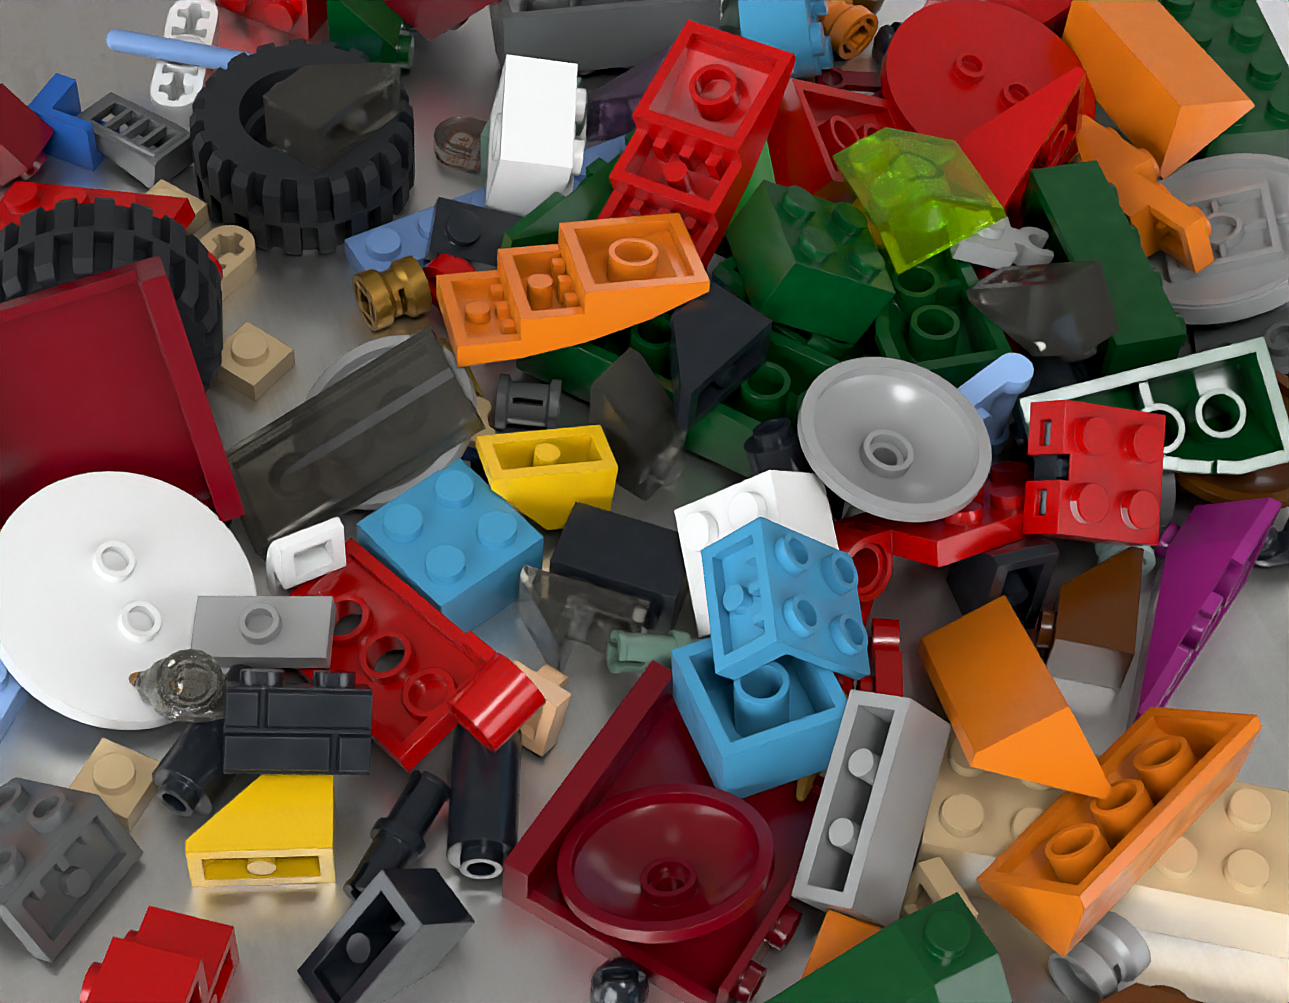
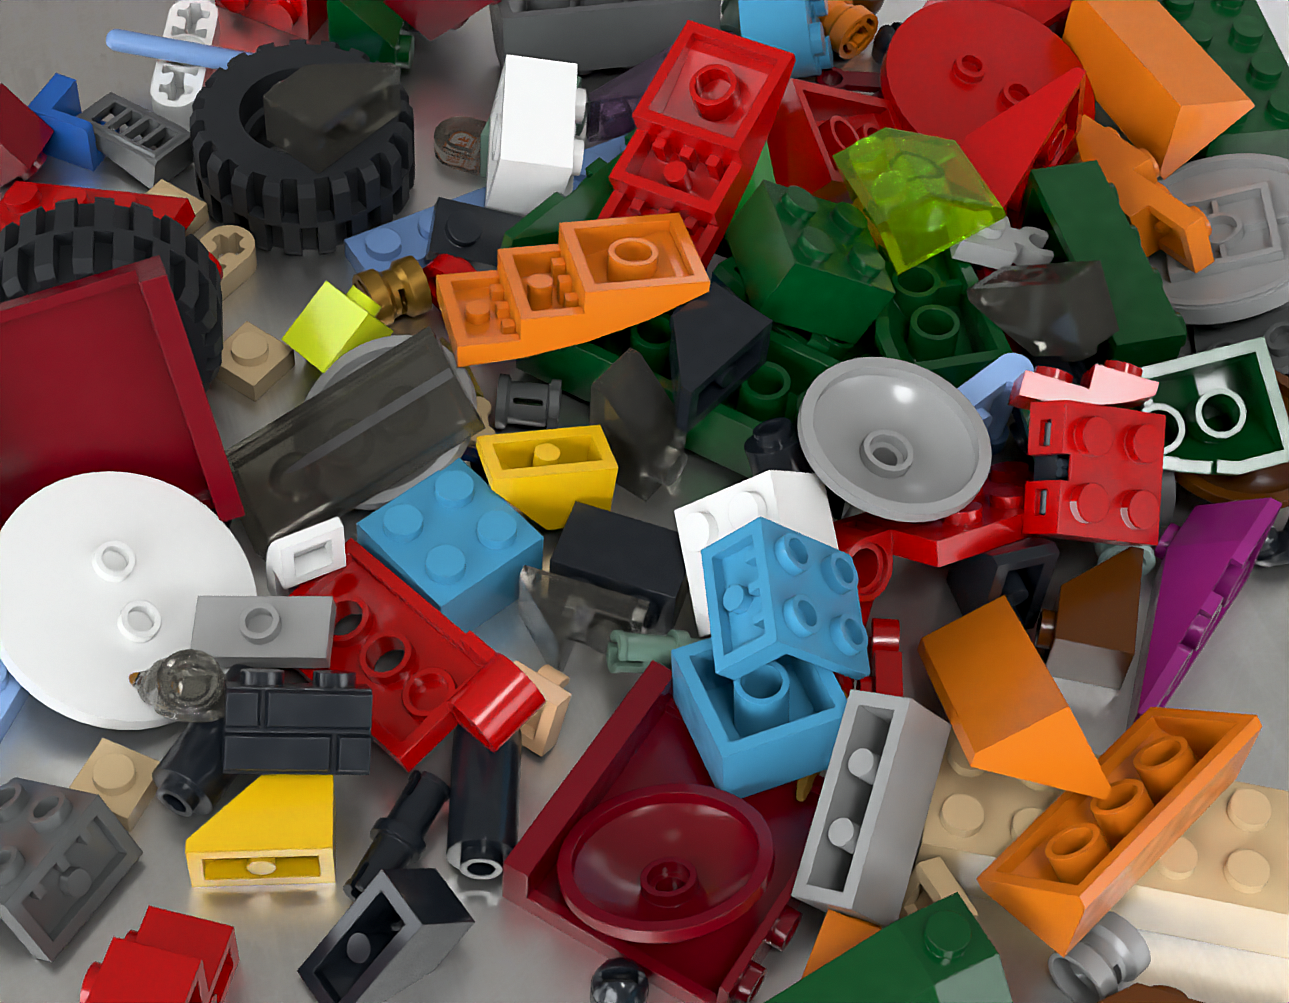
none -> neon yellow brick [281,281,394,373]
none -> slope [1007,360,1159,411]

